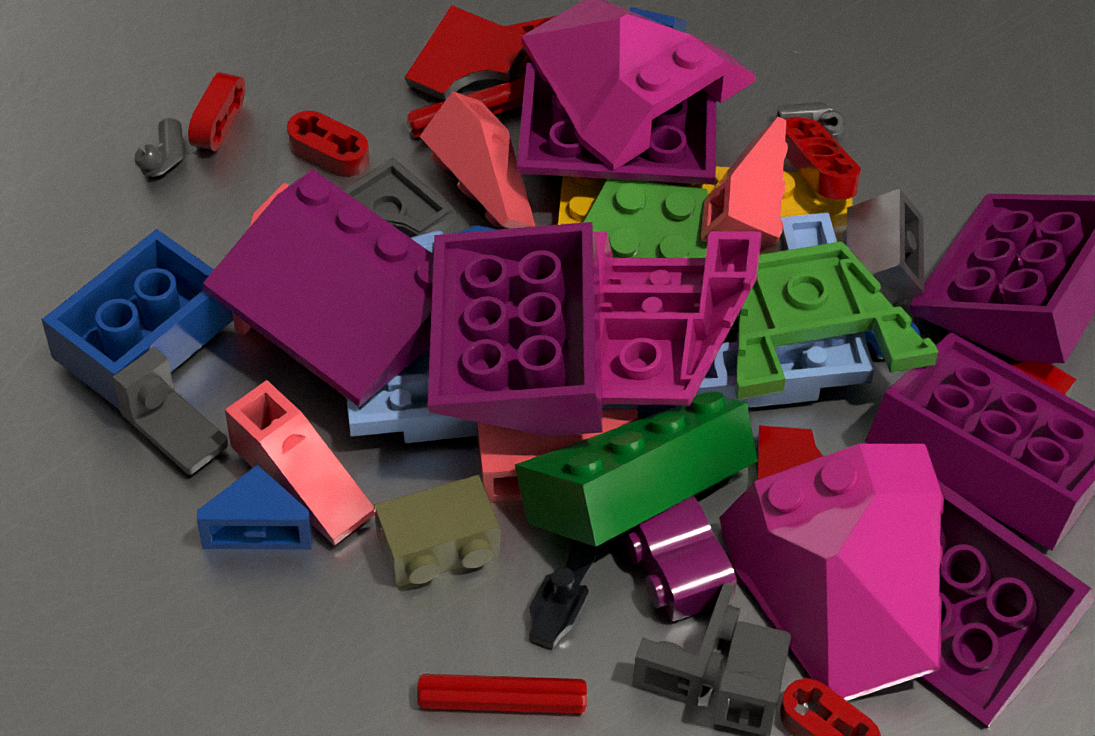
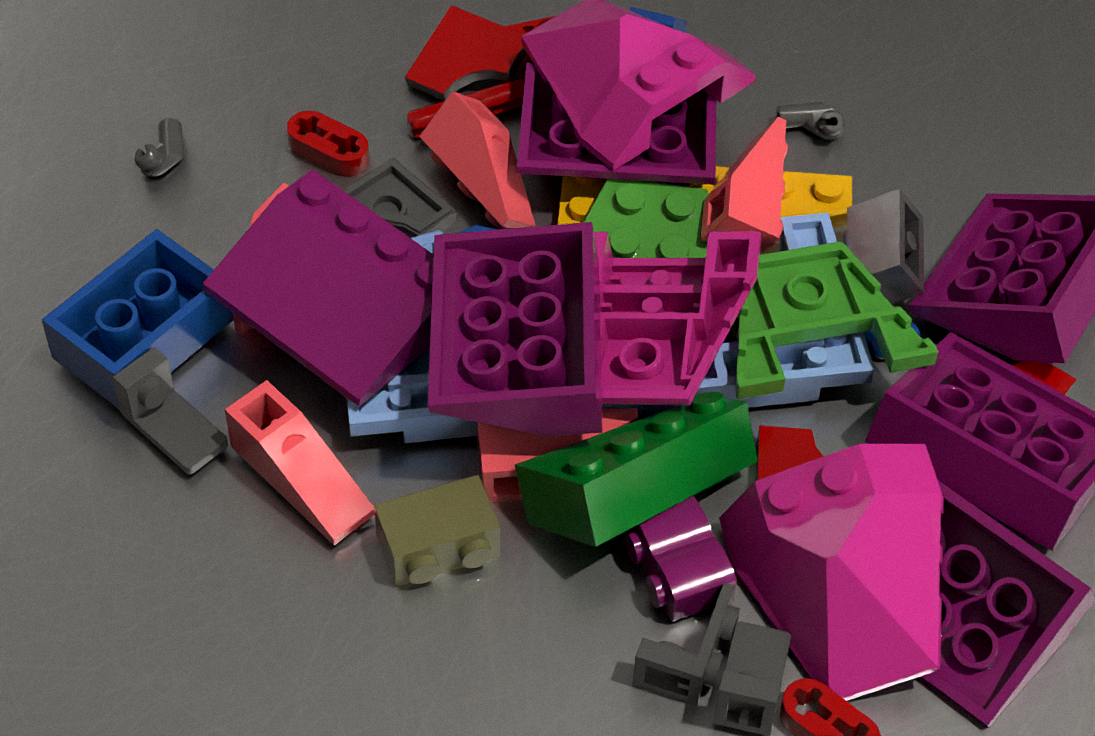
red beam [188,72,245,152] -> none
blue slope [197,465,313,550] -> none
red axle [417,674,587,713] -> none
black piece [529,539,600,649] -> none
red beam [785,117,861,200] -> none

